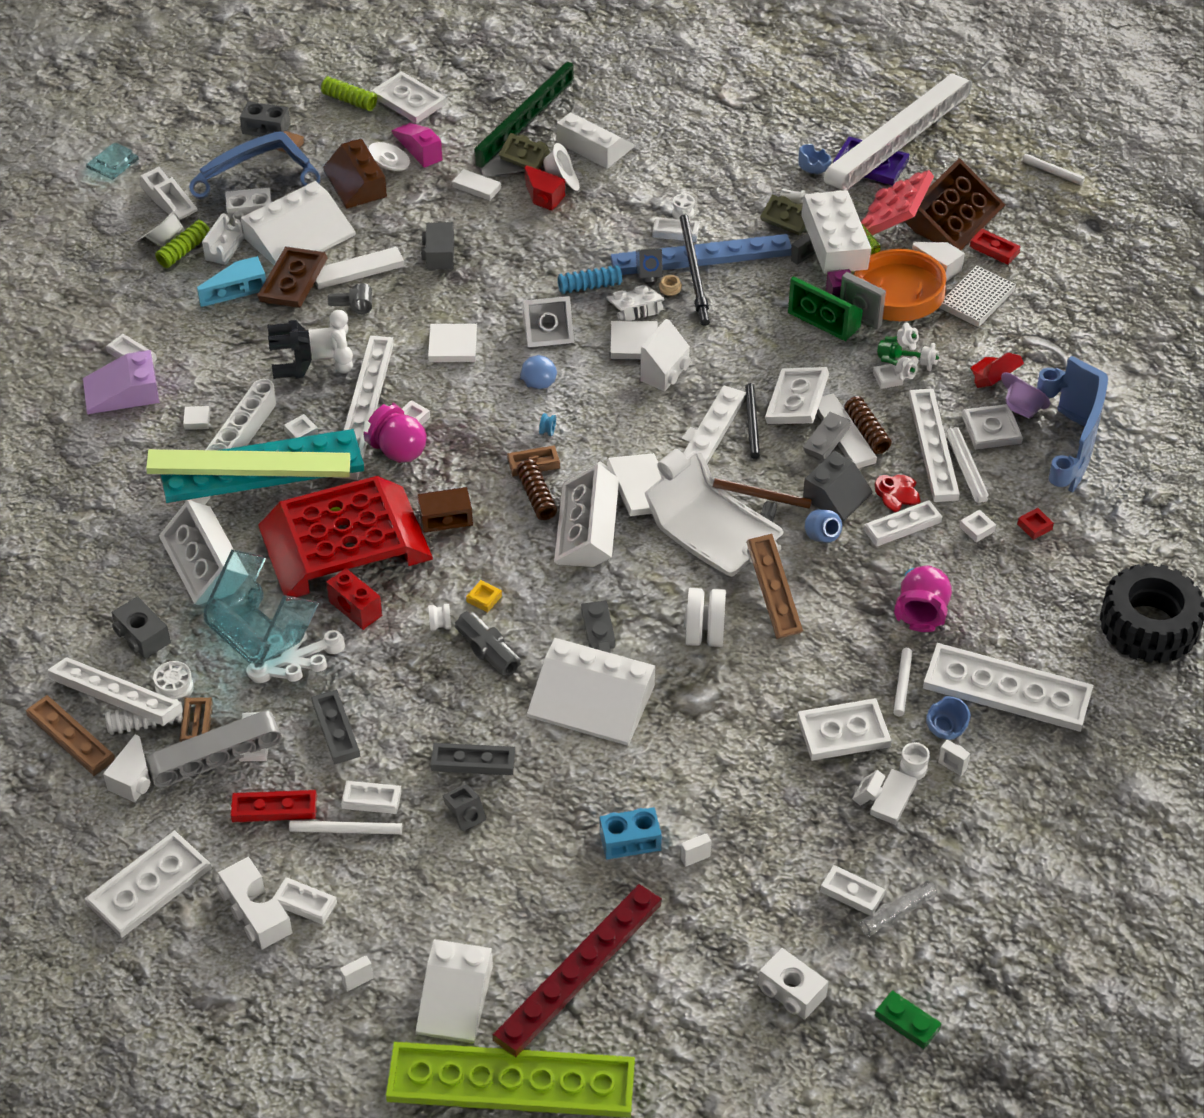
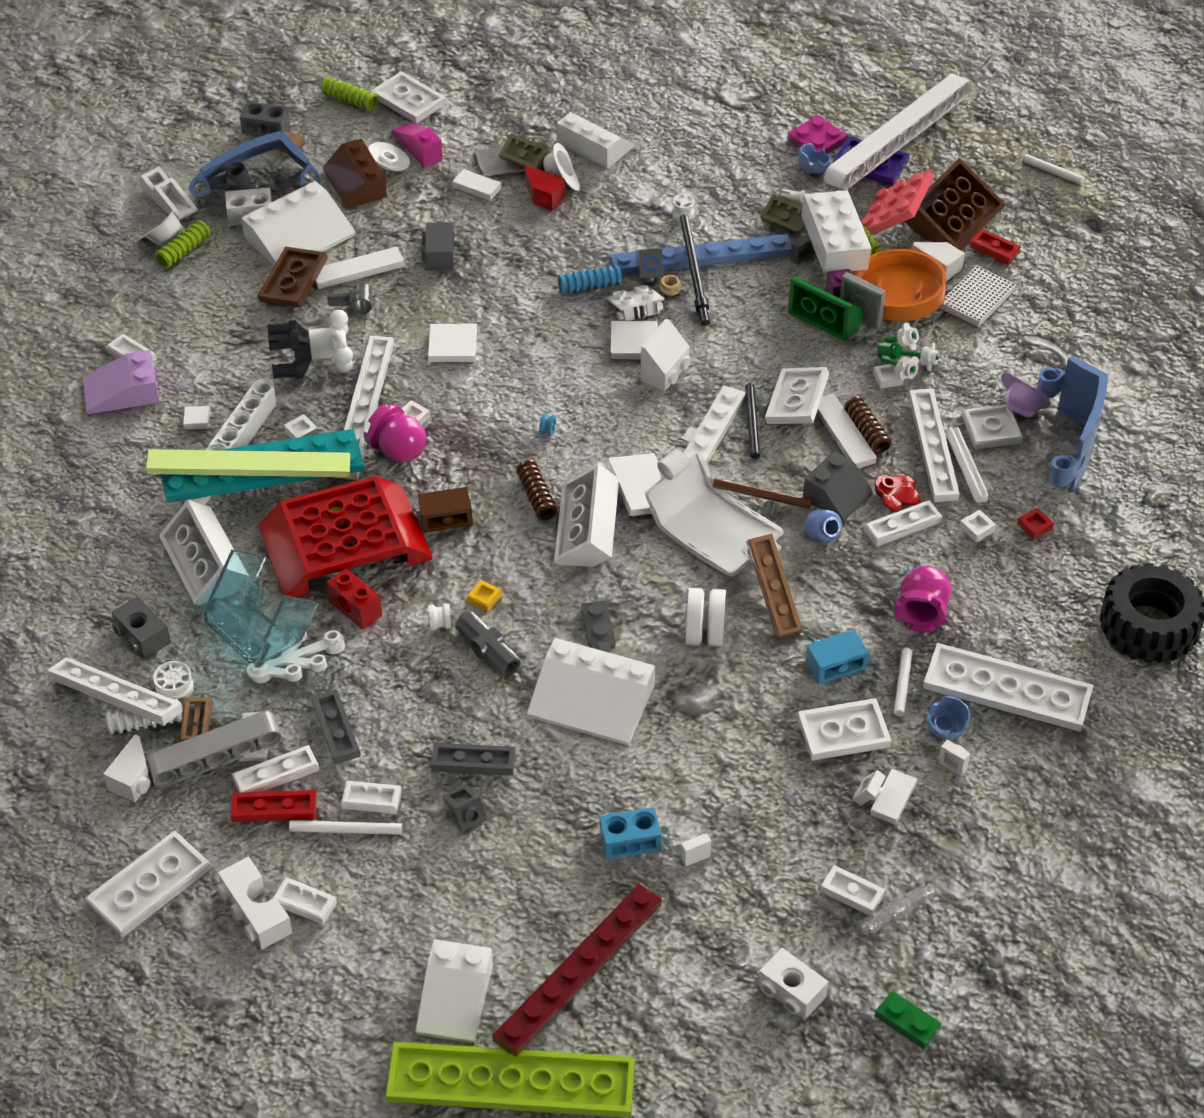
medium nougat tile [26,695,115,776] -> none
clear light blue piece [86,143,139,180] -> none
medium azure slope [197,256,266,307] -> none
white hinge [202,214,244,265] -> none
white tile [340,955,373,992] -> none
dark green tile [474,61,574,168] -> none
medium nougat tile [507,445,560,477] -> none
medium blue hair [520,355,557,389] -> none
white slope [521,296,574,347] -> none
white tile [652,217,699,242] -> none
light grey plate [803,412,851,461] -> none
white wheel [900,742,929,780] -> none
red slope [970,352,1024,388] -> none
none -> dark grey axle [207,162,252,191]
none -> white tile [231,745,320,793]
none -> dark pink plate [787,115,848,154]
none -> dark azure brick [805,630,869,684]

